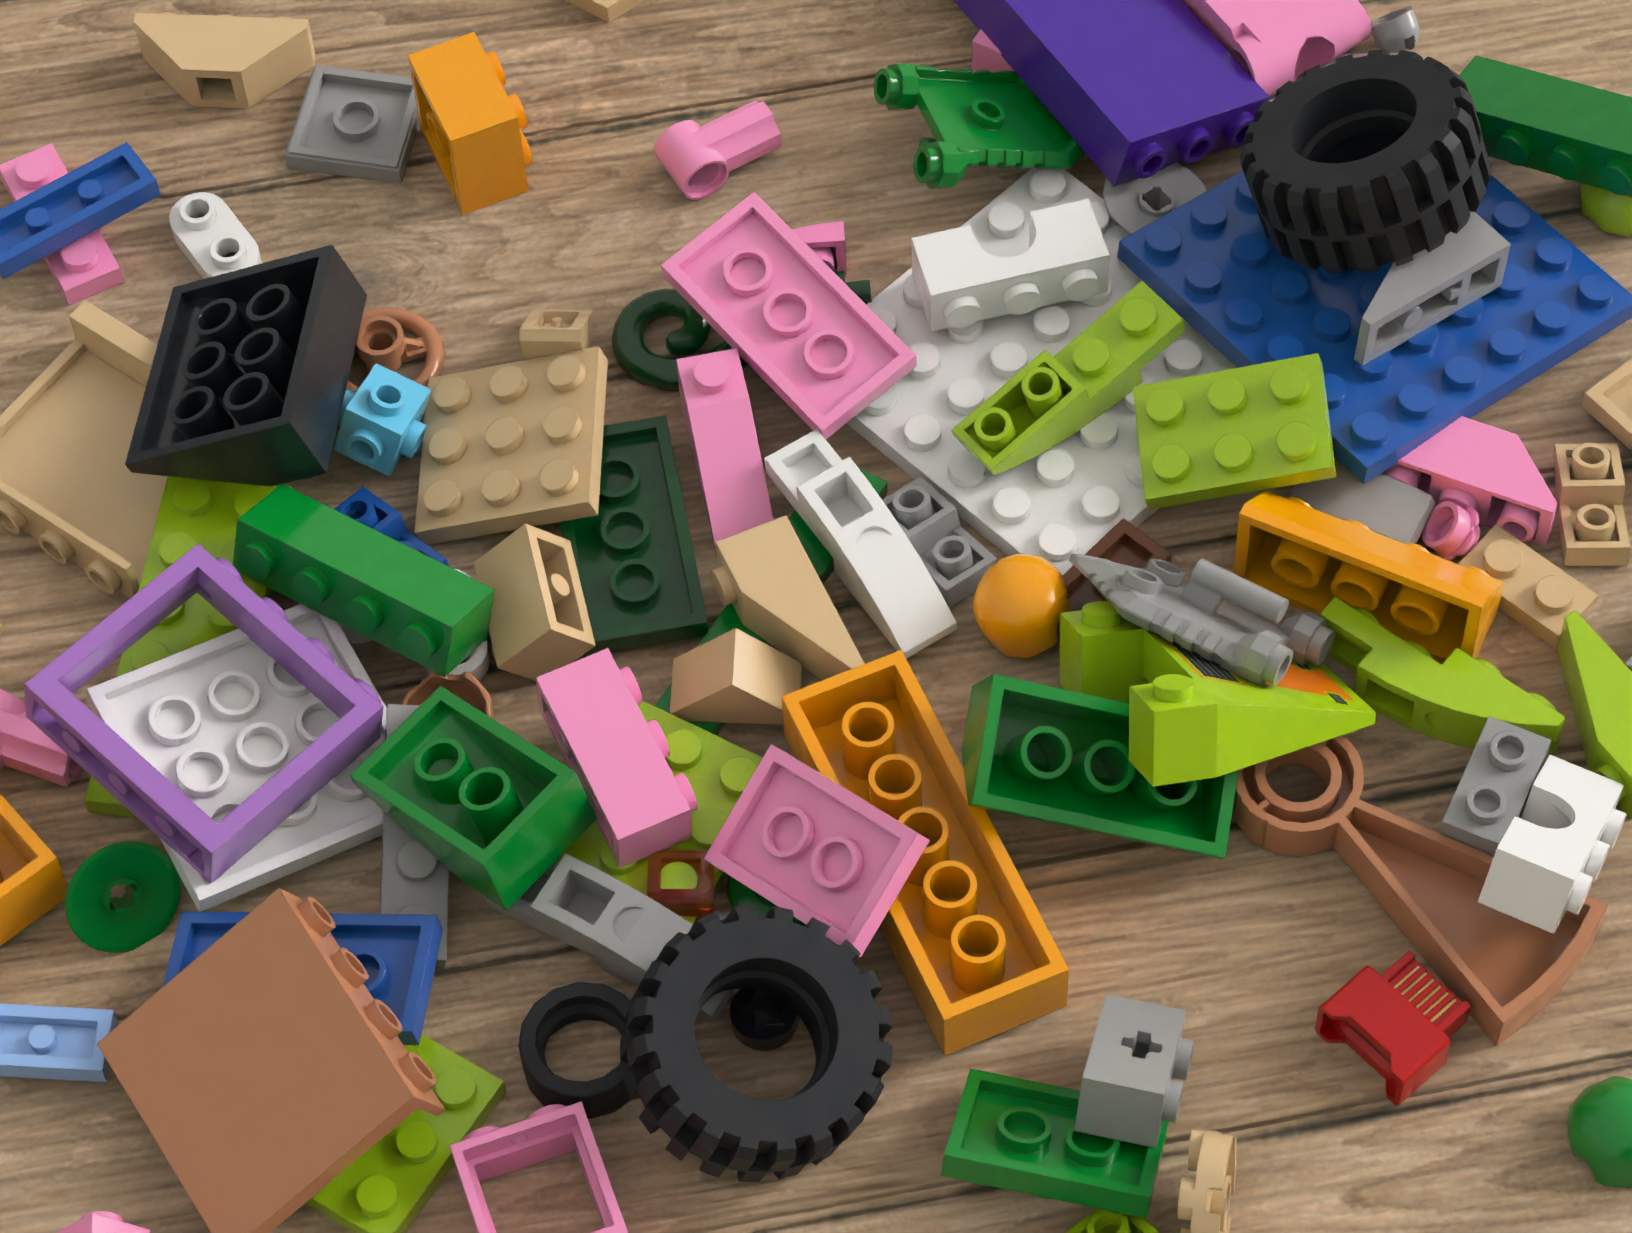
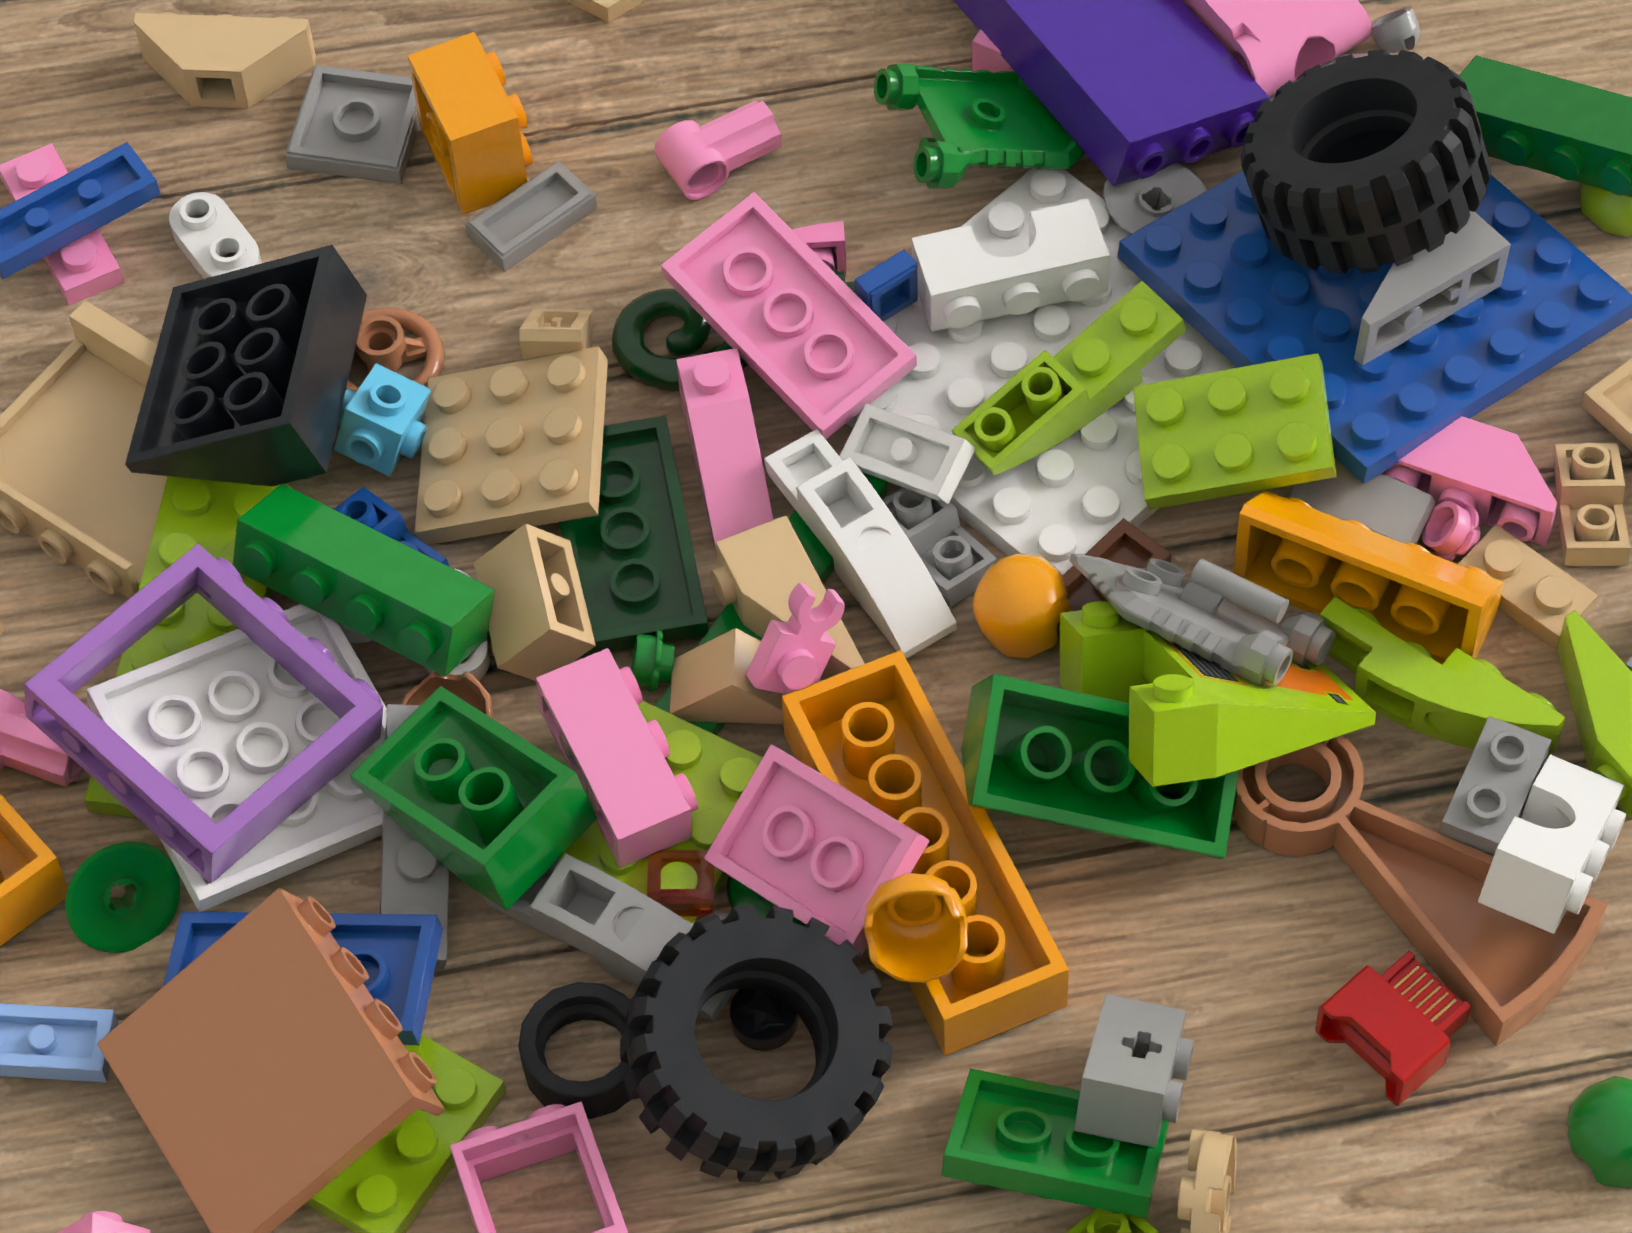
none -> light grey tile [465,160,597,272]
none -> green plate [631,630,675,692]
none -> bright pink plate [746,582,845,694]
none -> white plate [839,403,976,504]
none -> blue tile [855,249,918,322]
none -> light orange hair [864,873,967,983]

